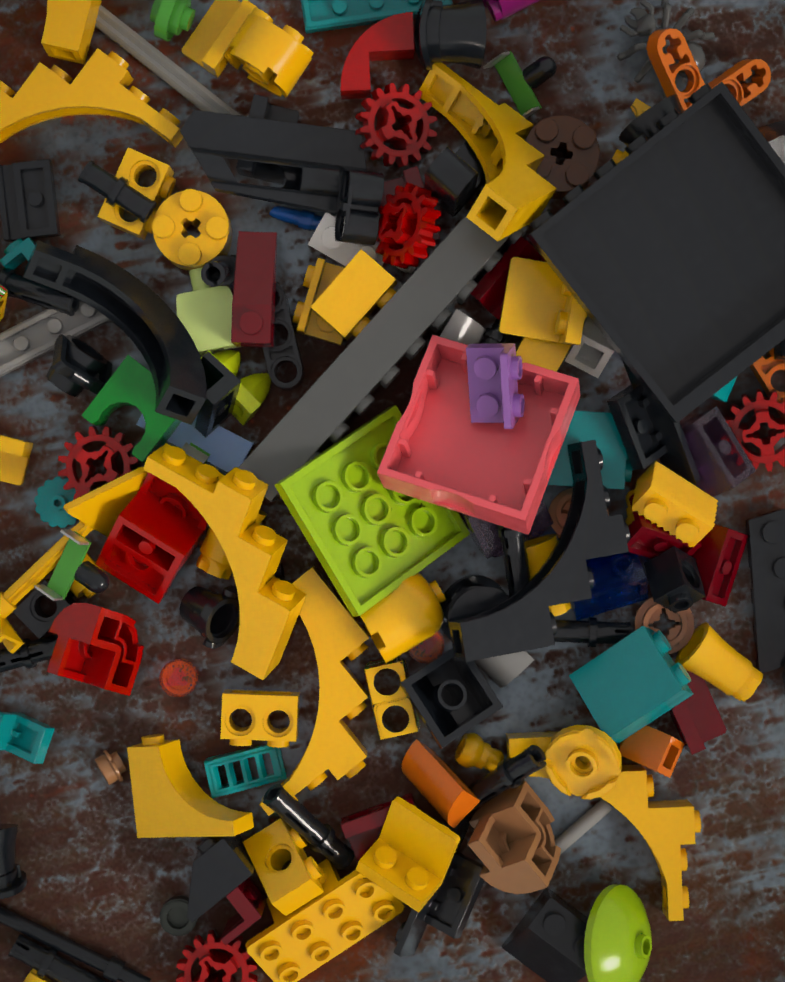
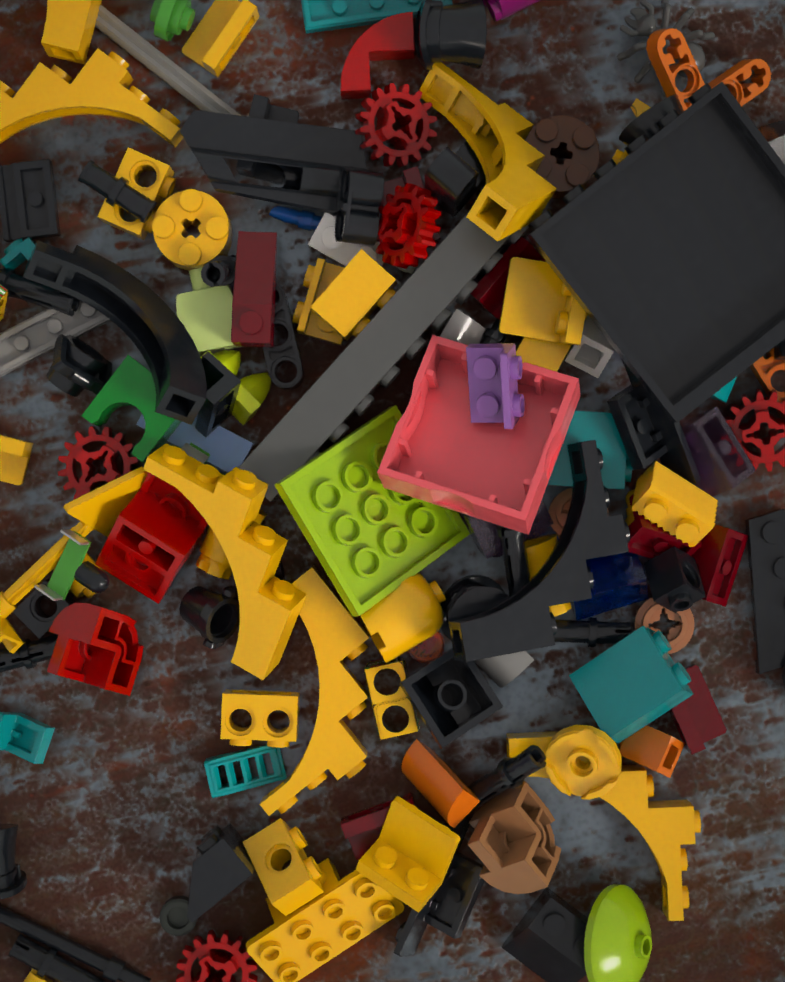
teal piece [34,477,77,528] -> none
medium nougat plate [94,750,127,785] -> none
yellow arch [127,734,254,838] -> none
clear red tile [159,659,198,697] -> none
dark red panel [221,877,266,945] -> none
yellow brick [223,8,314,98] -> none
black pin [263,784,355,870] -> none
yellow piece [455,732,504,772] -> none
piece [483,51,557,119] -> none
light grey bar [555,799,613,855] -> none
yellow plant [675,622,763,702] -> none

